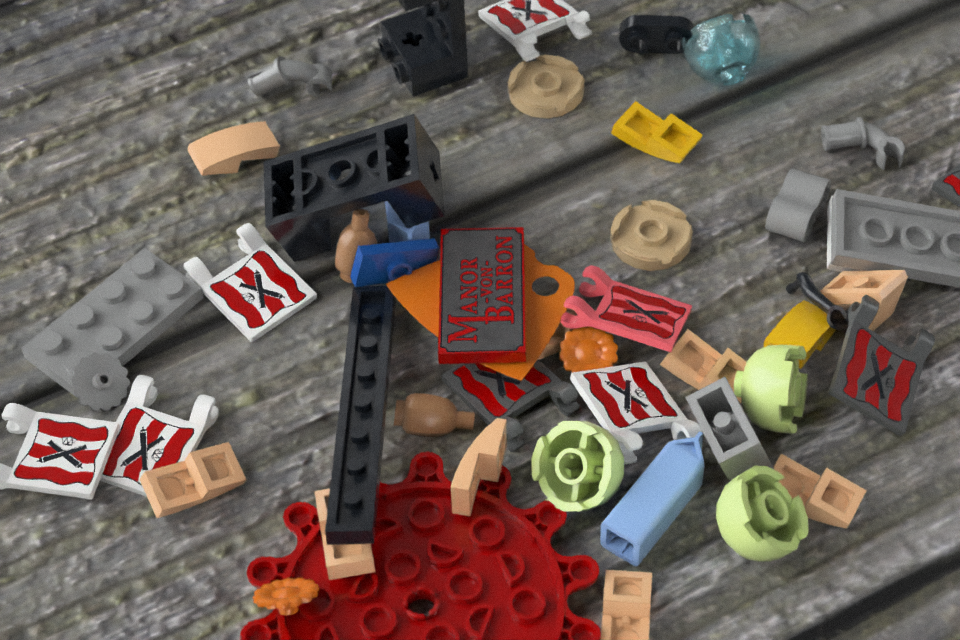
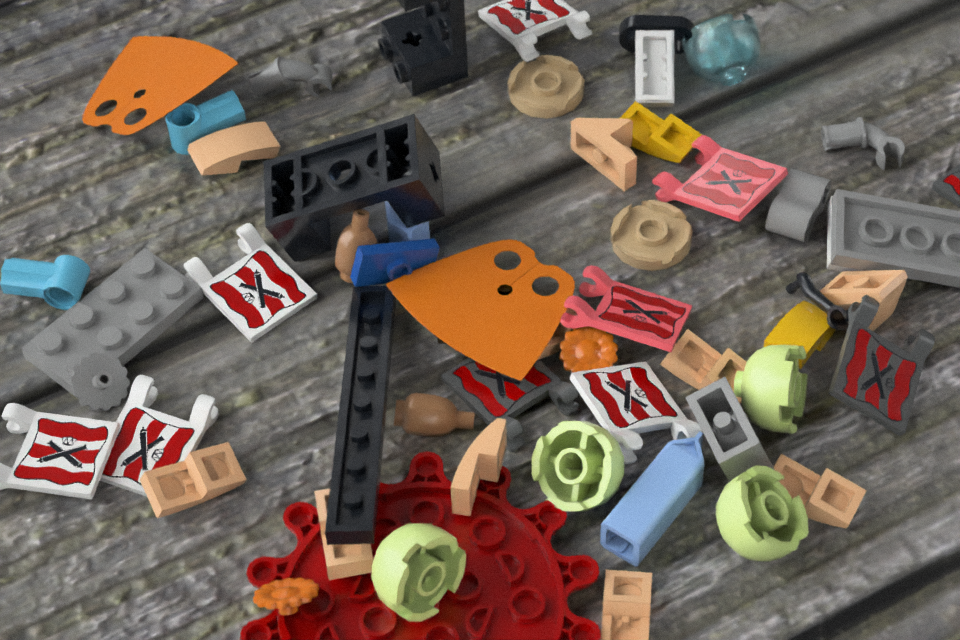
tile [438,227,526,364] -> none
none -> medium azure piece [0,255,90,310]
none -> orange piece [82,36,239,135]
none -> medium azure piece [165,90,246,155]
none -> yellowish green cylinder [371,523,466,622]
none -> light nougat slope [571,118,637,192]
none -> white plate [635,30,674,107]
none -> coral flag [652,135,788,222]

